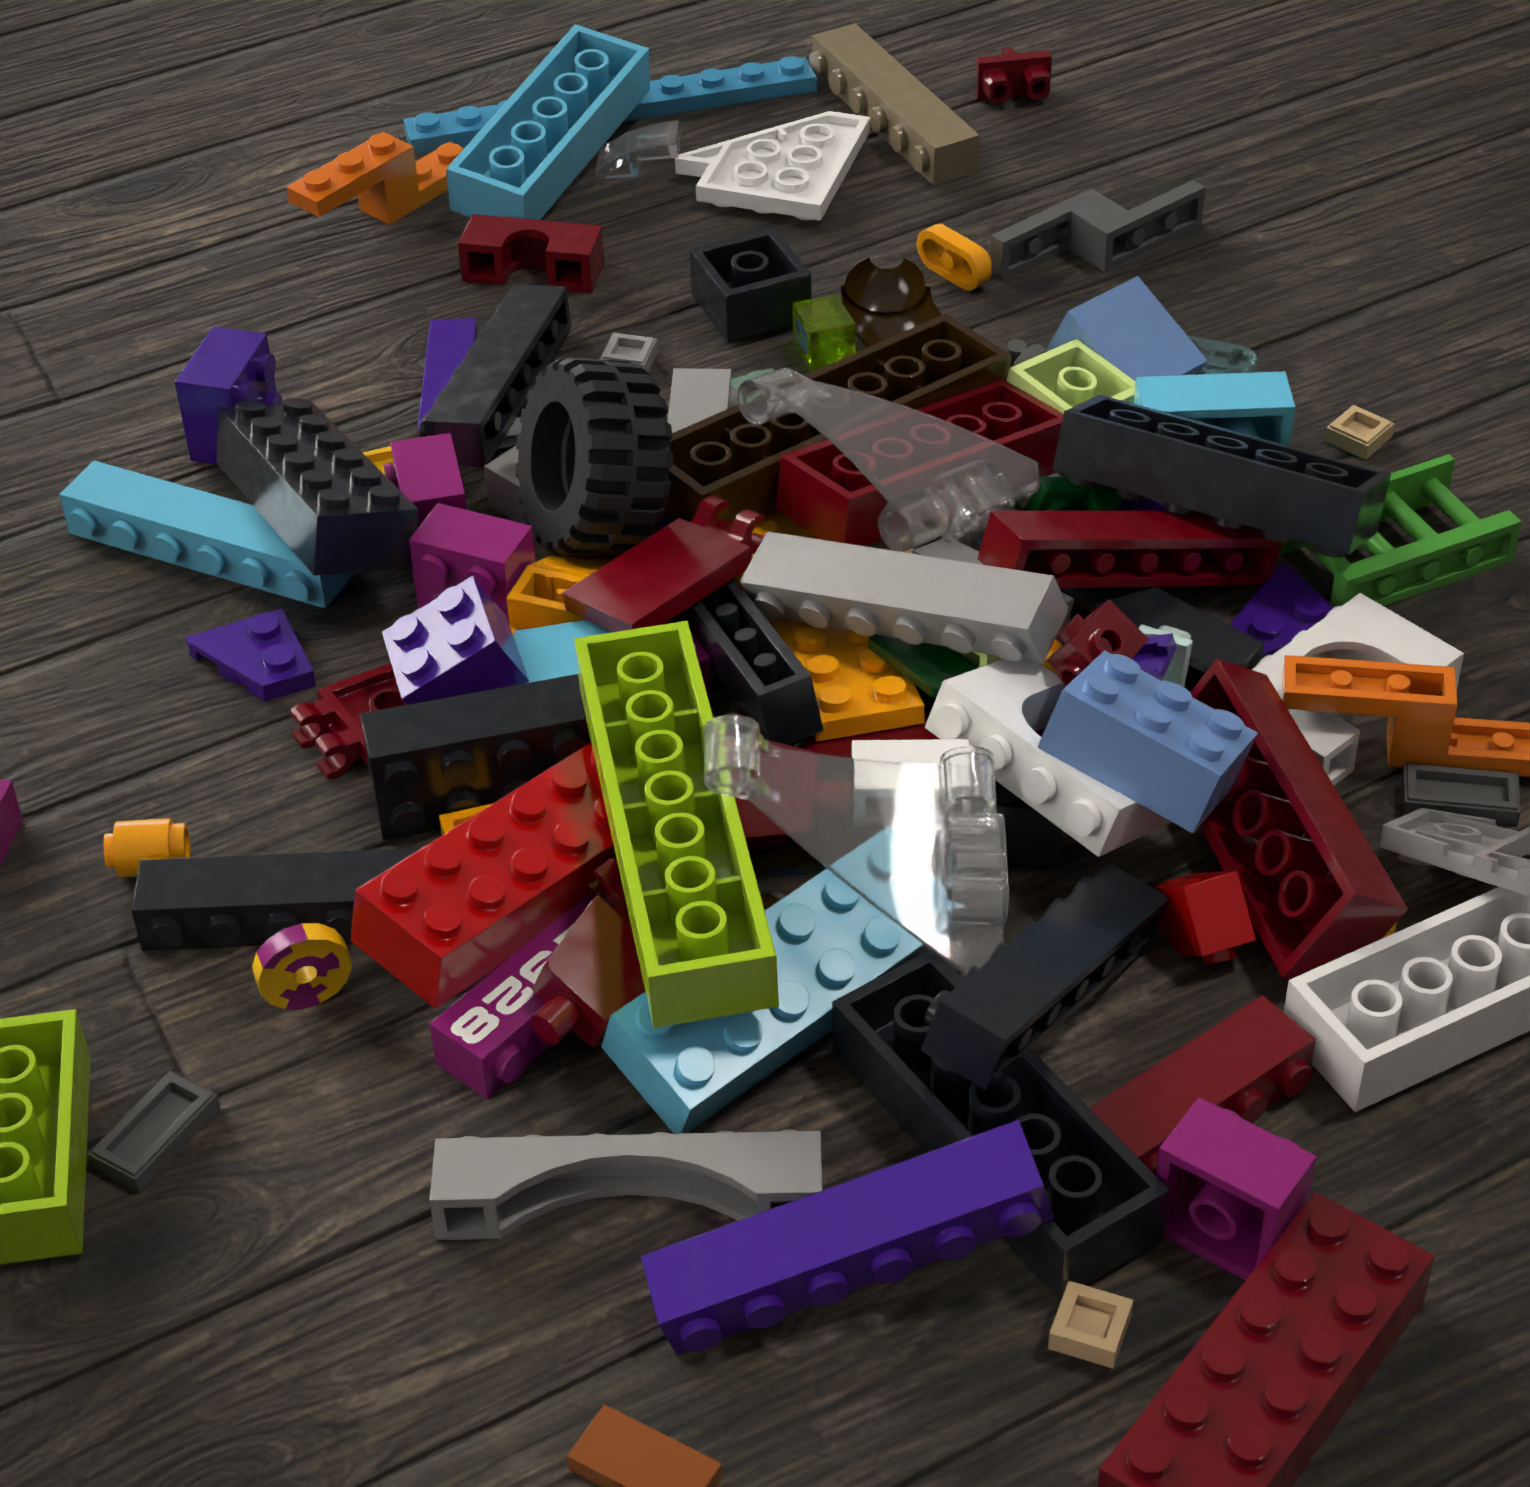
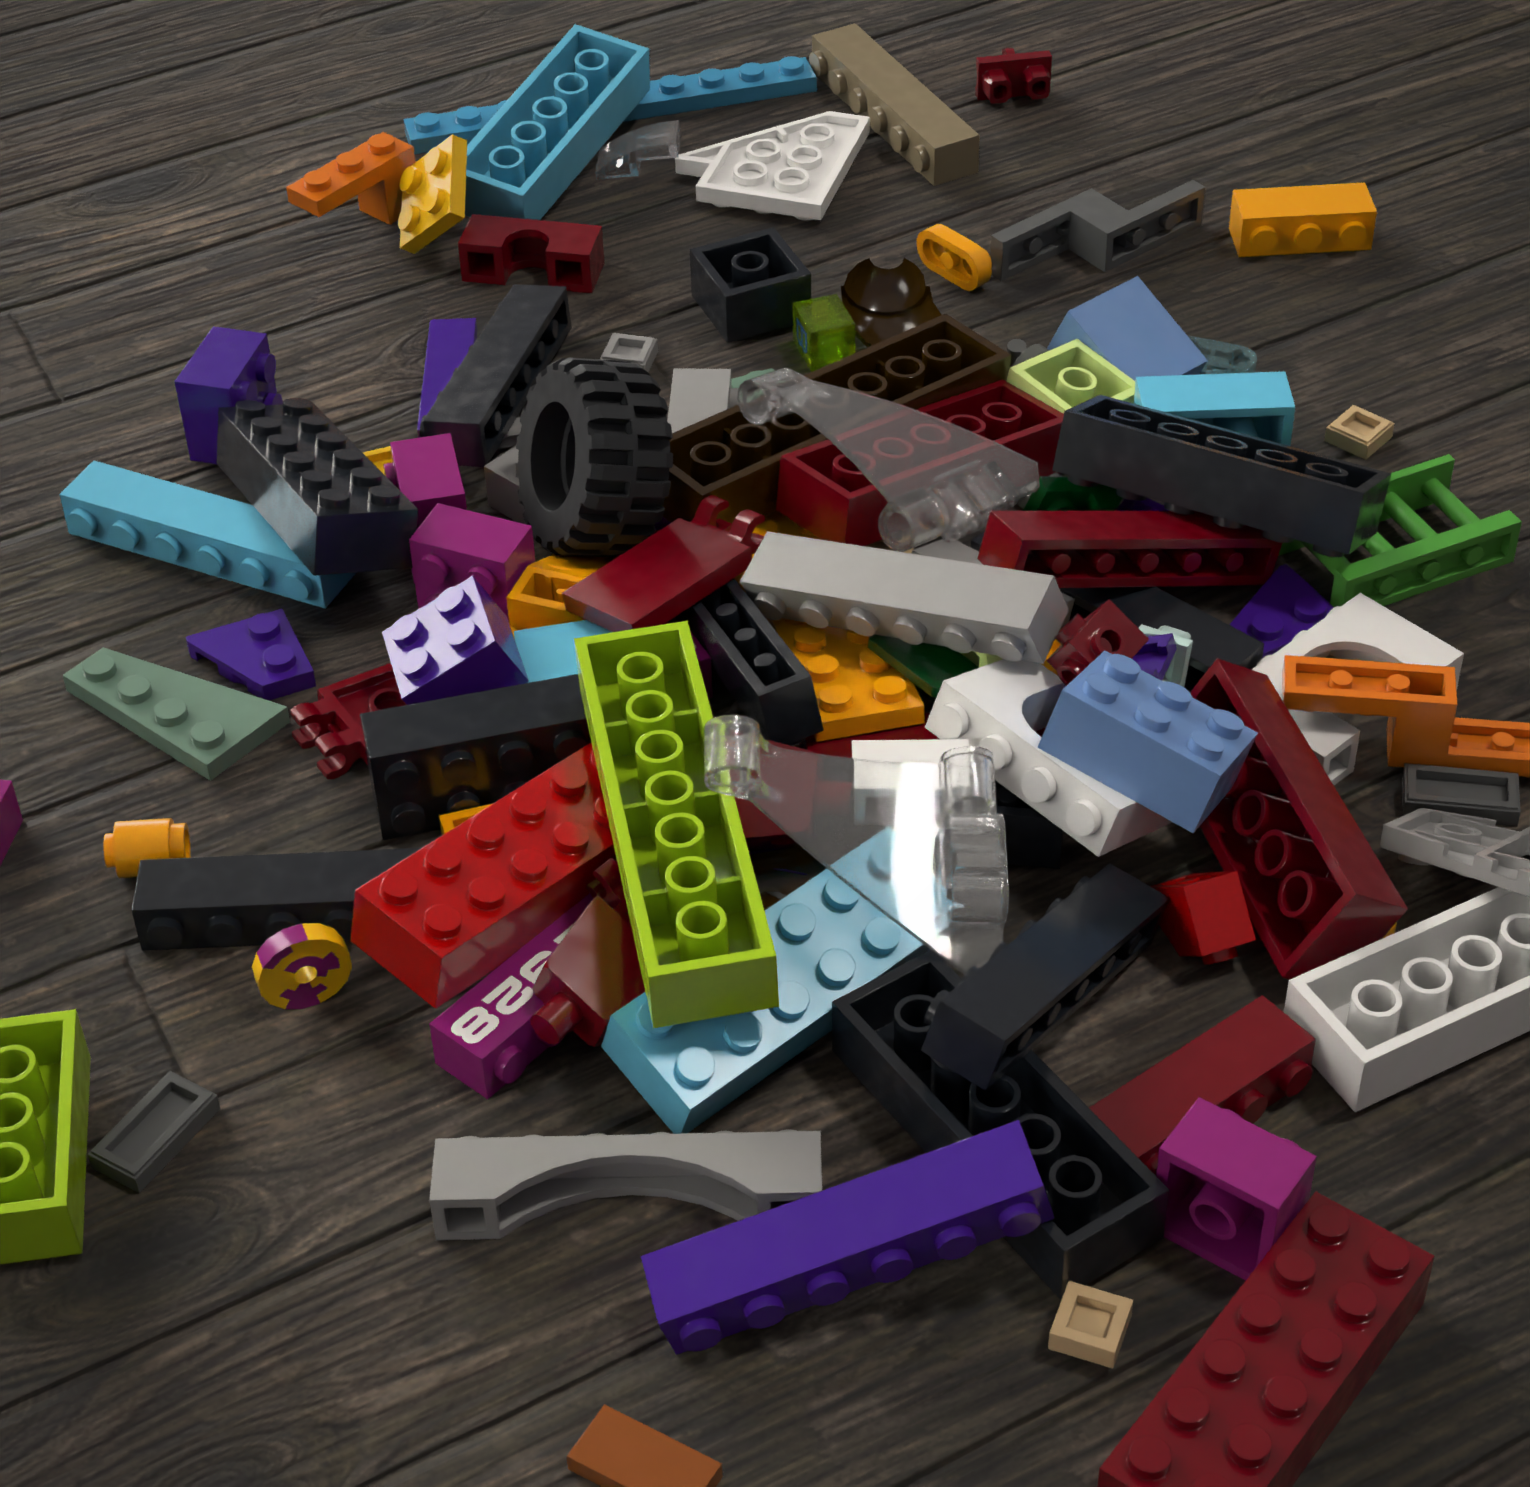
none -> sand green wing [63,647,290,781]
none -> yellow plate [398,134,467,254]
none -> light orange brick [1229,183,1377,257]

